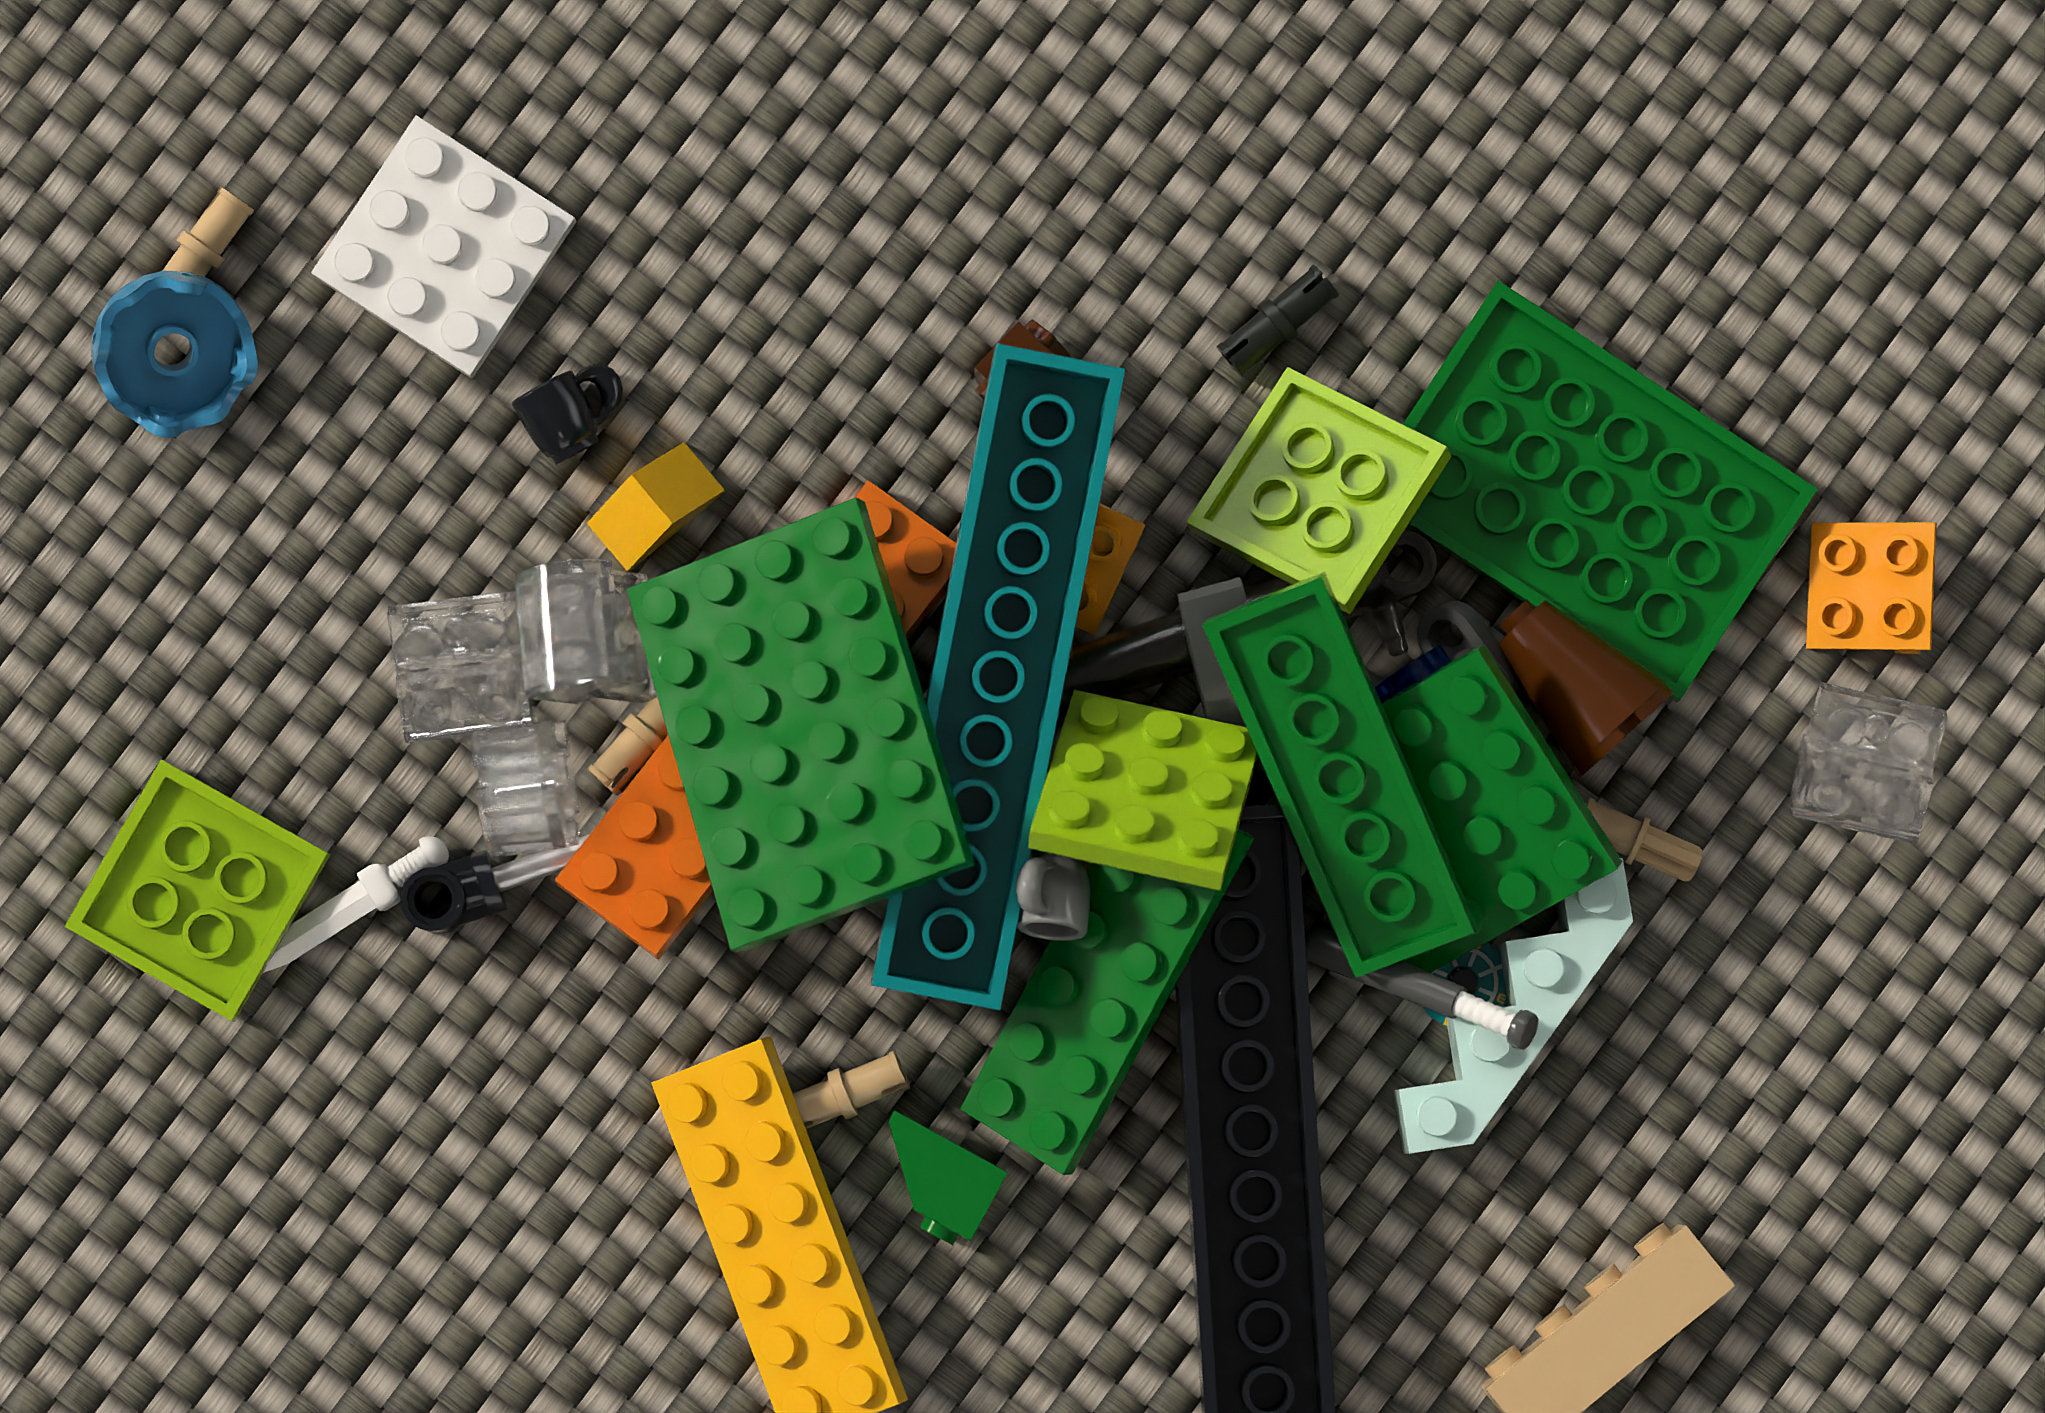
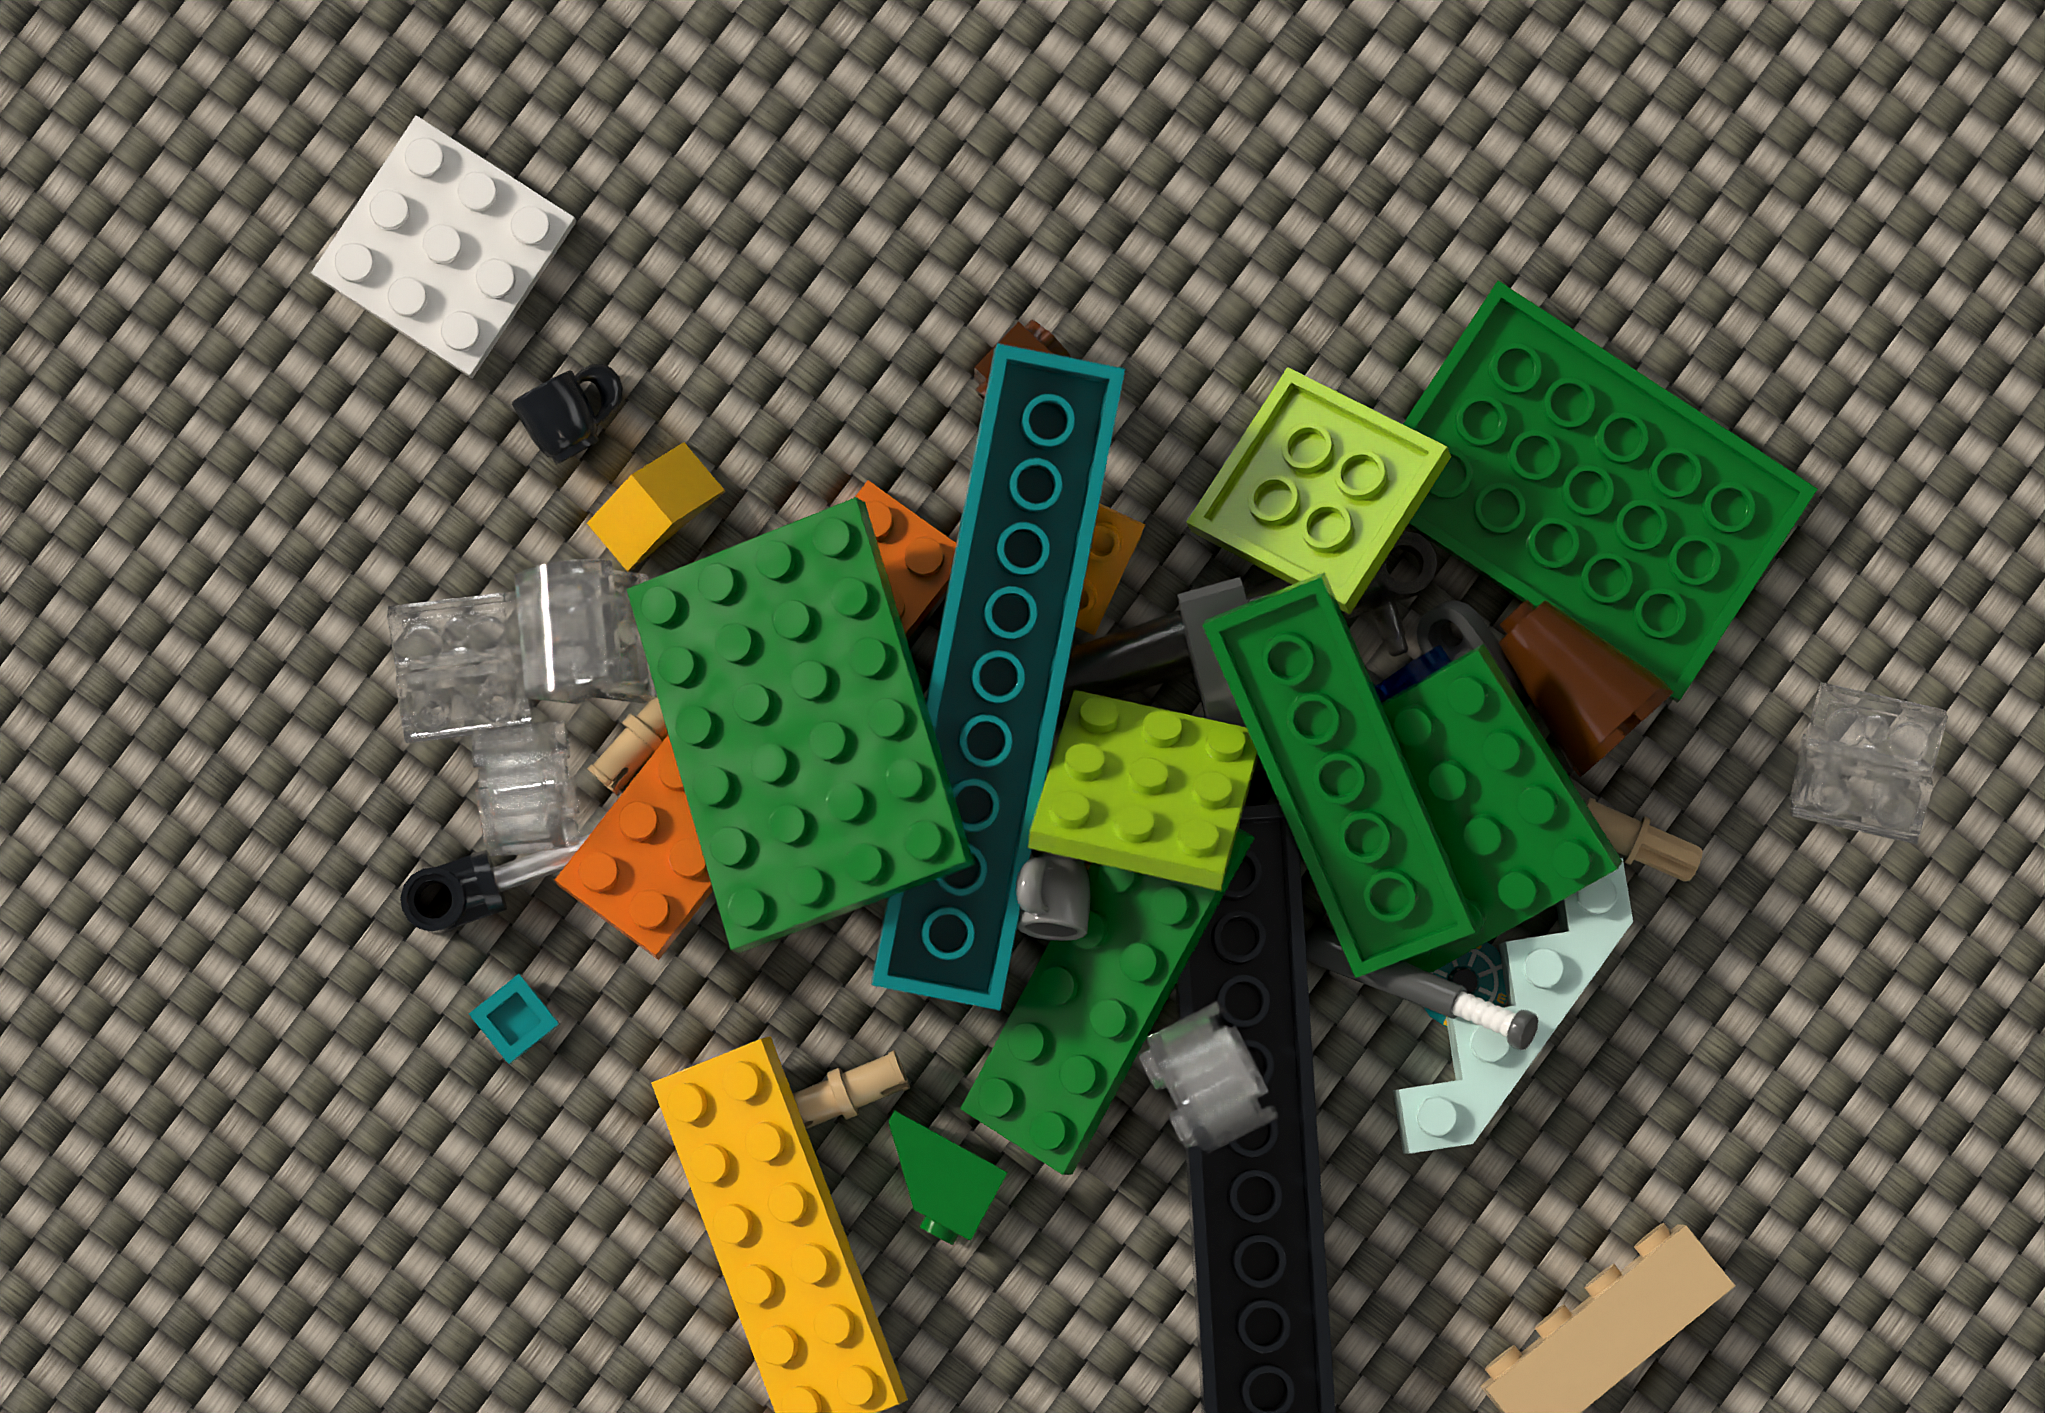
lime plate [64,759,331,1022] -> none
dark azure plate [91,271,258,438] -> none
tan pin [162,186,254,277] -> none
white sword [263,836,449,973] -> none
pearl dark grey pin [1216,264,1339,378] -> none
light orange hinge [1806,522,1937,654] -> none
none -> teal plate [469,974,561,1065]
none -> clear brick [1139,1001,1278,1154]

